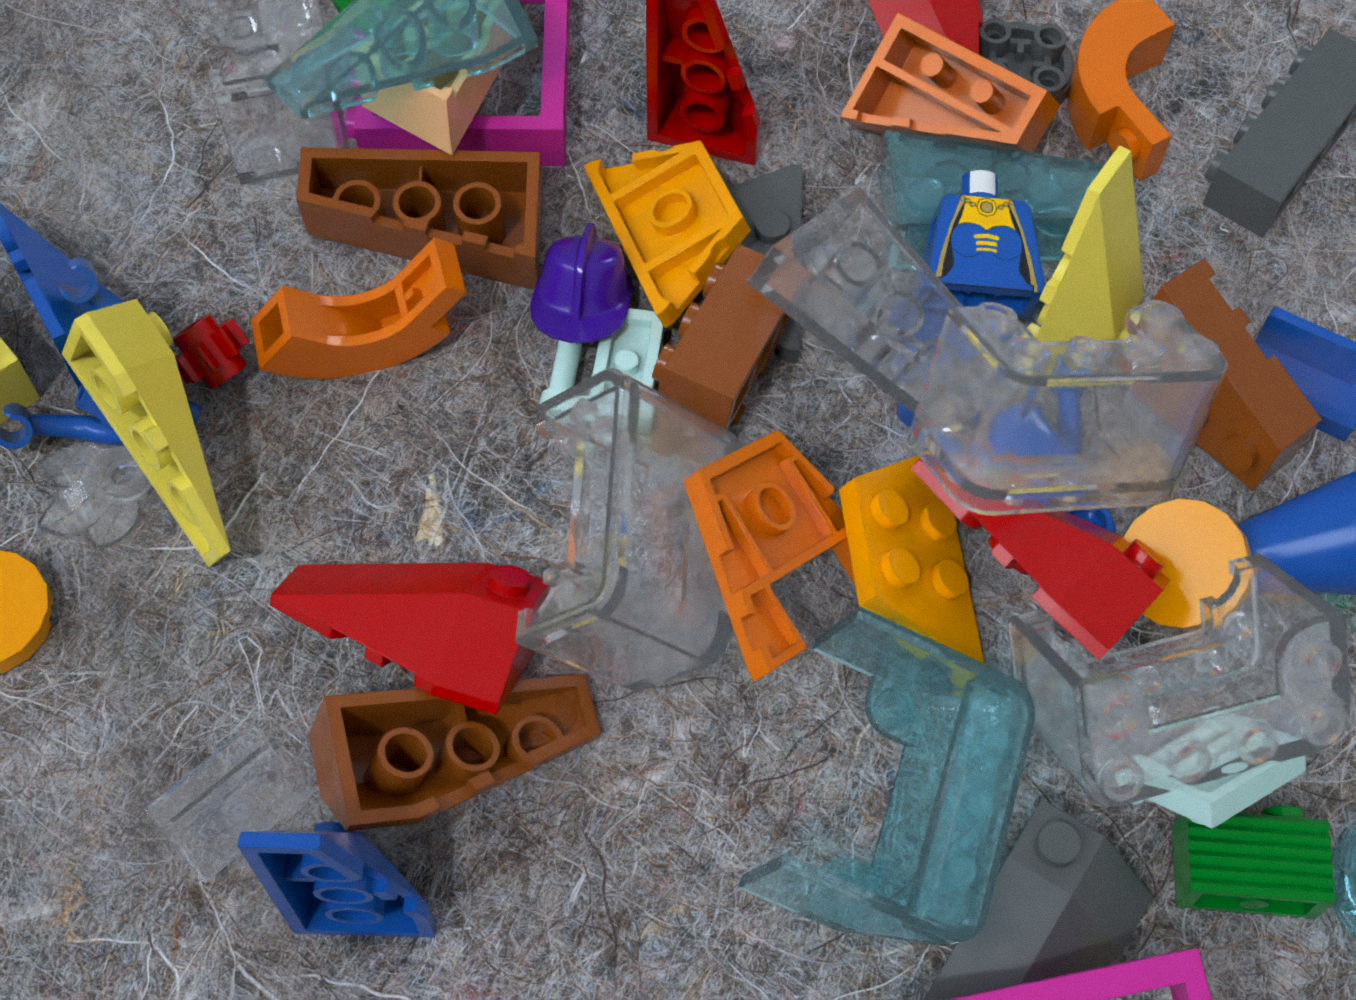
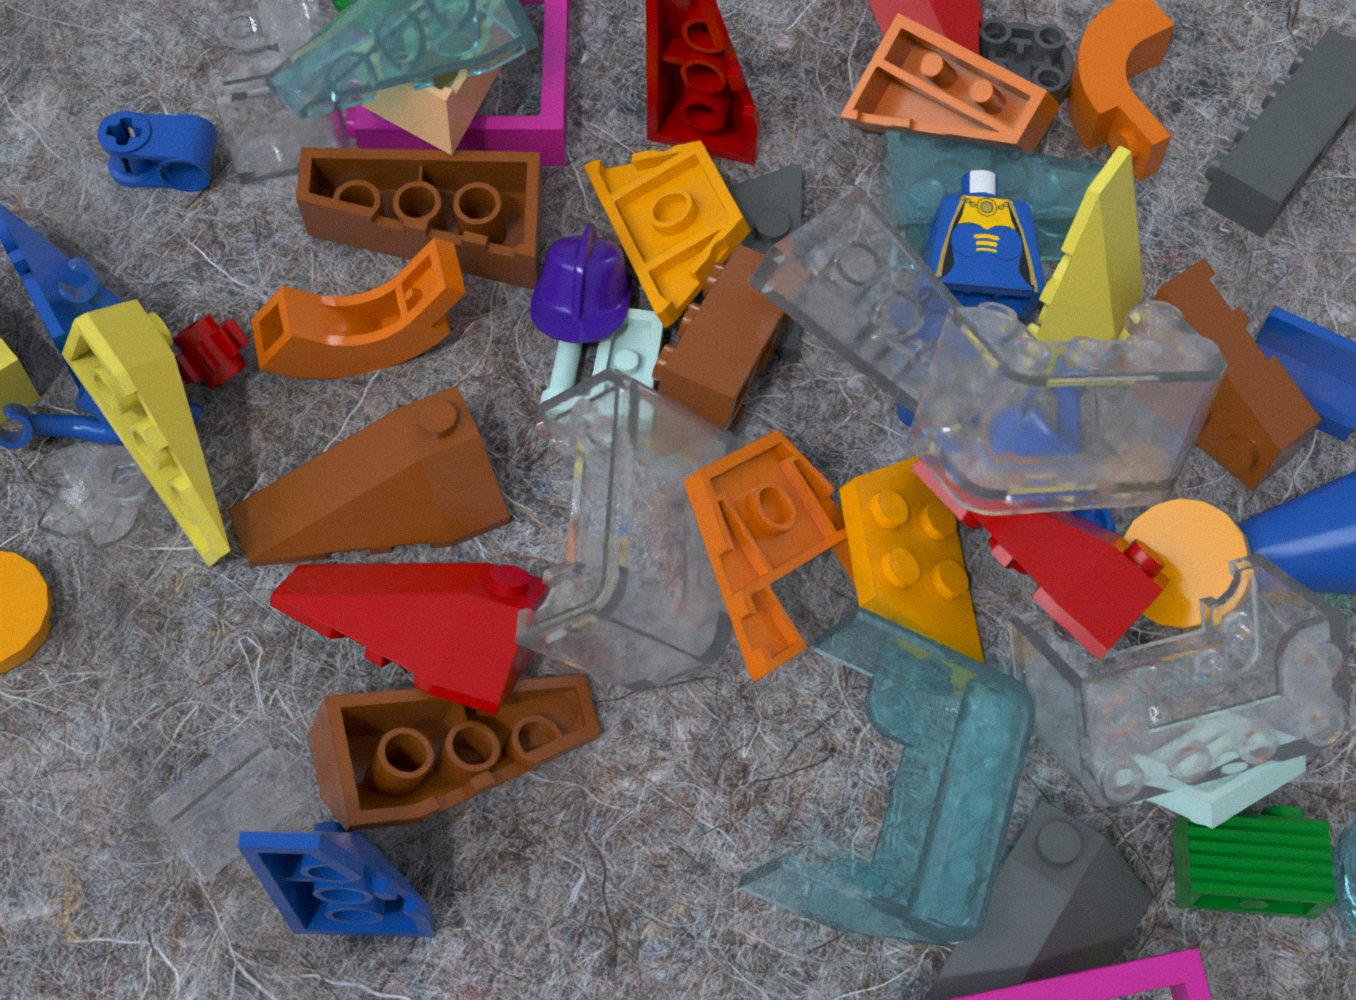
none -> blue piece [97,111,218,192]
none -> dark orange wedge [227,386,511,567]

